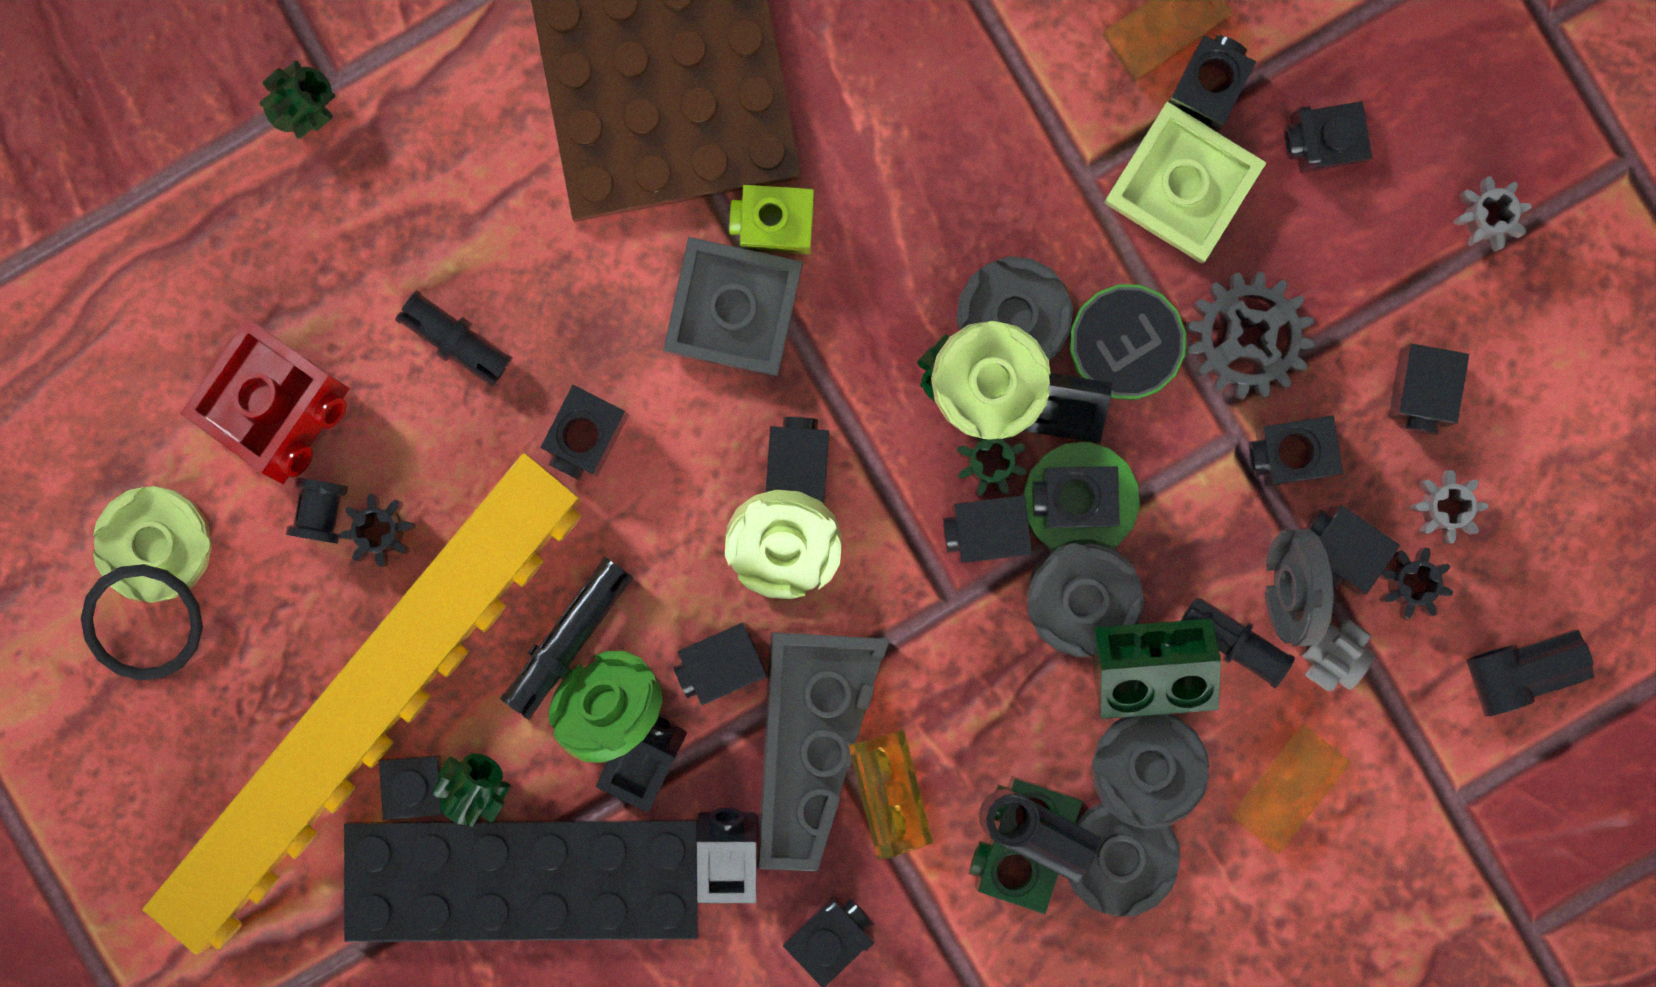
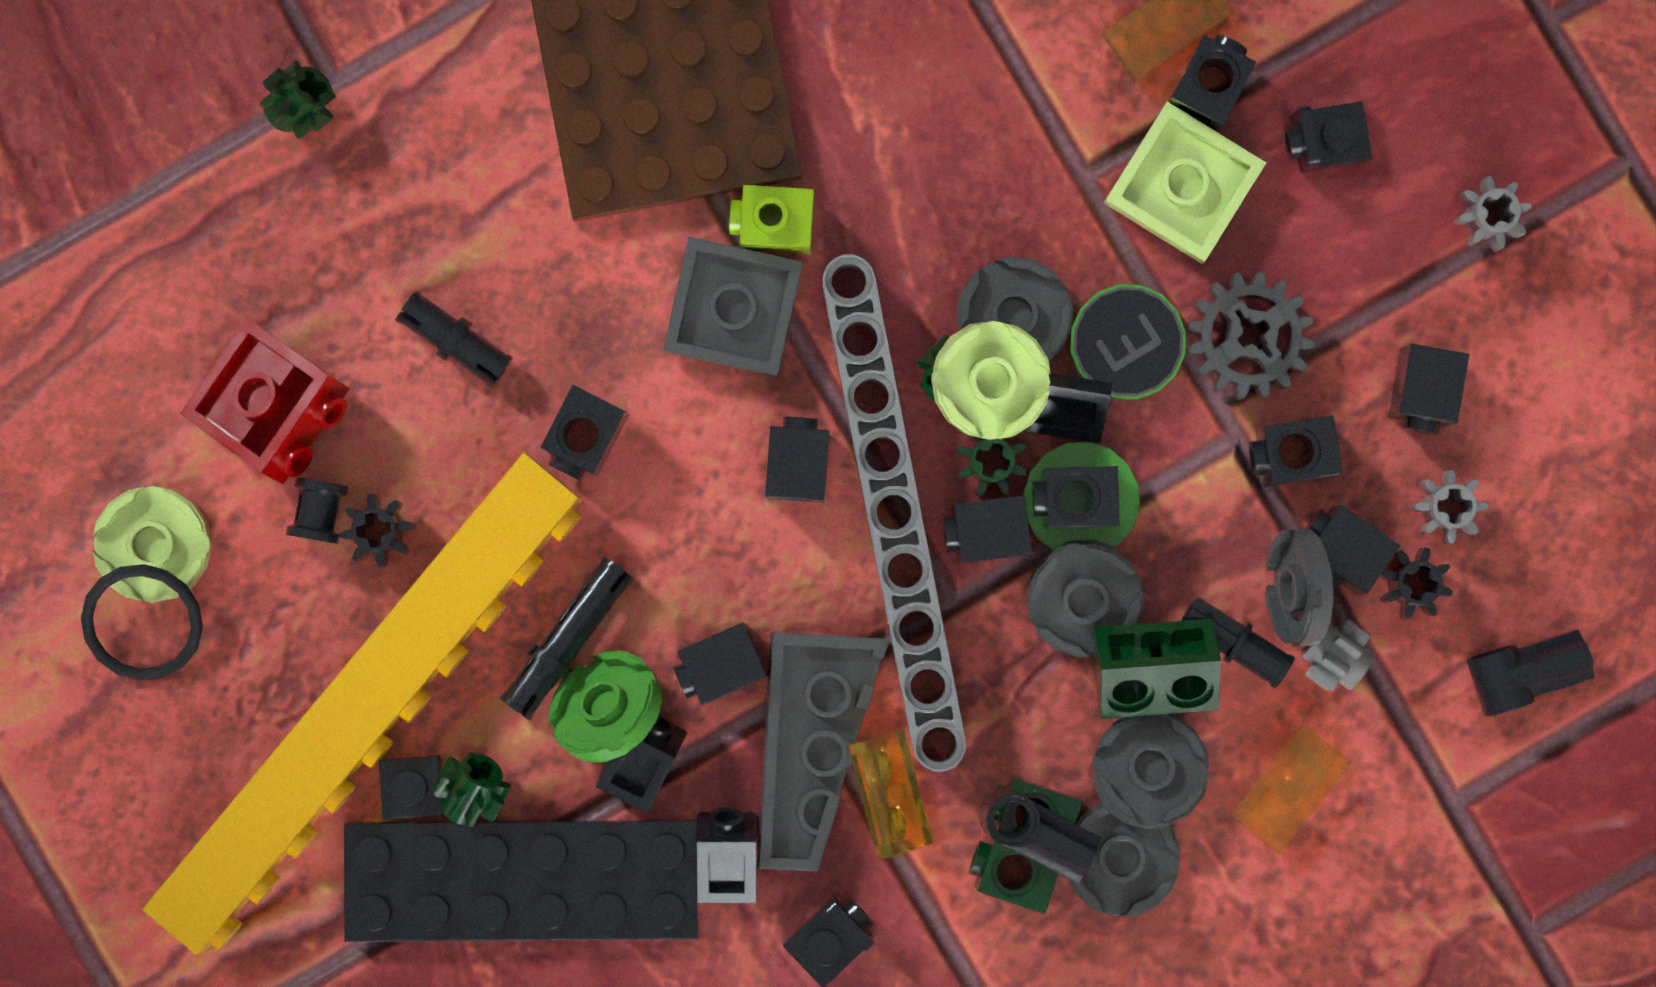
yellowish green tile [725,490,842,599] -> none
none -> light grey beam [823,254,966,771]

